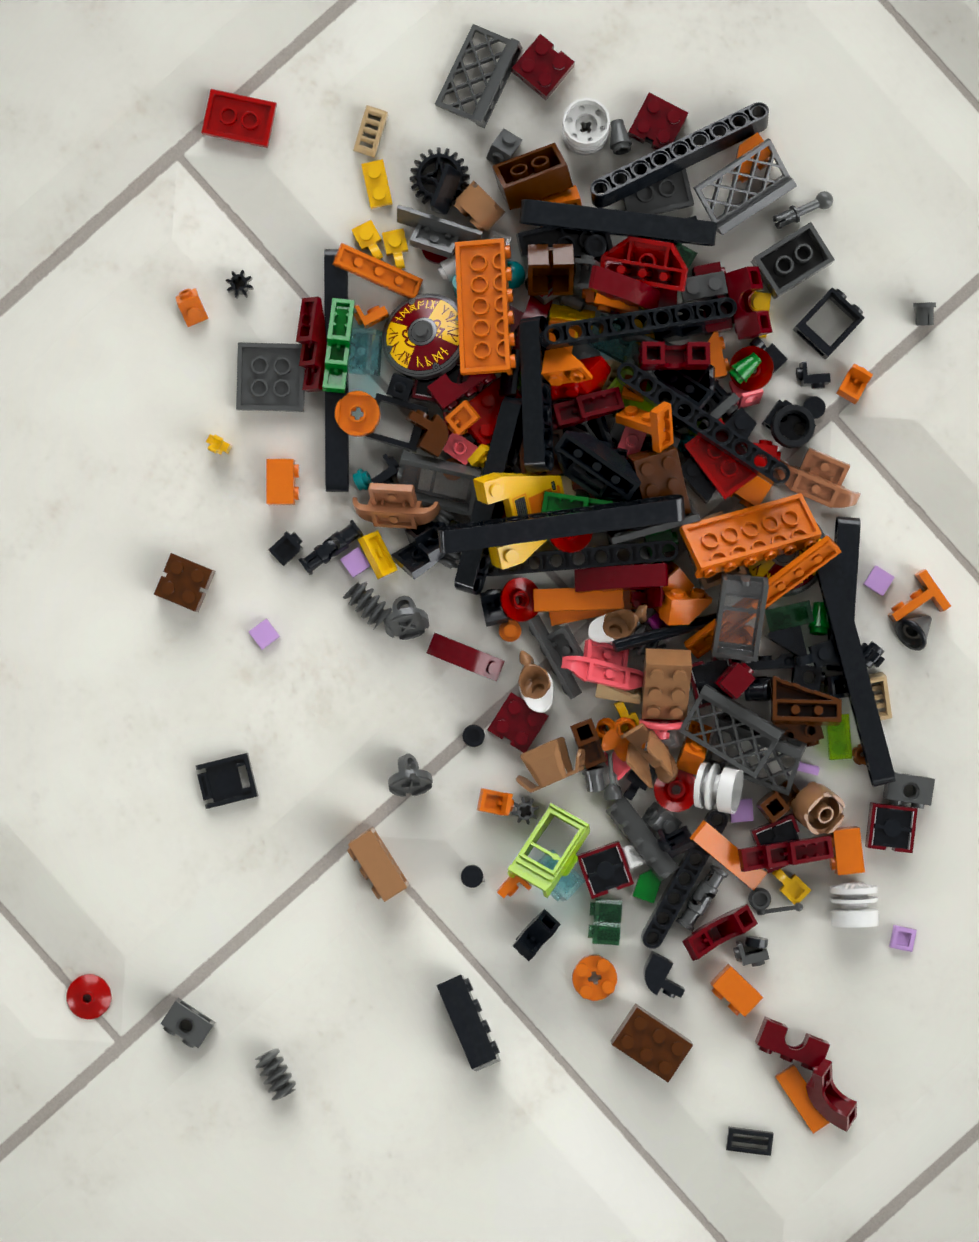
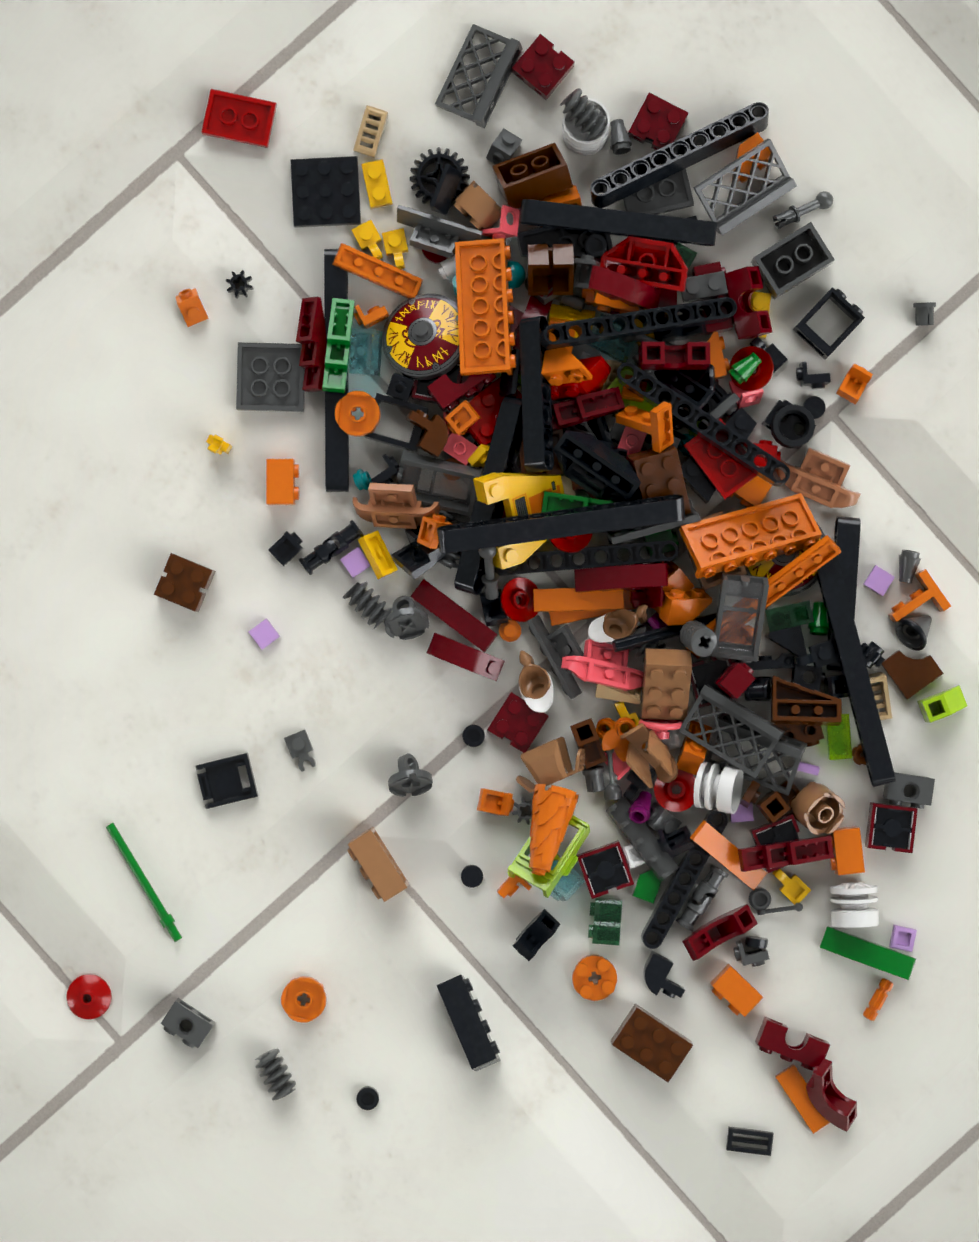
none -> green bar [106,823,182,942]
none -> orange plate [281,976,327,1023]
none -> dark grey plate [284,730,316,772]
none -> black plate [290,156,361,228]
none -> black tile [356,1086,379,1110]
none -> dark red slope [410,579,498,653]
none -> orange bracket [417,514,453,549]
none -> dark grey pin [478,547,499,600]
none -> coral bracket [481,205,520,240]
none -> orange cone [529,784,579,876]
none -> dark grey piece [560,88,608,140]
none -> magenta cone [628,791,652,824]
none -> dark grey piece [680,621,717,657]
none -> reddish brown plate [740,780,761,808]
none -> green slope [820,926,916,980]
none -> orange axle [863,978,893,1021]
none -> reddish brown tile [881,650,944,700]
none -> dark grey cone [899,550,921,583]
none -> lime slope [917,685,967,723]

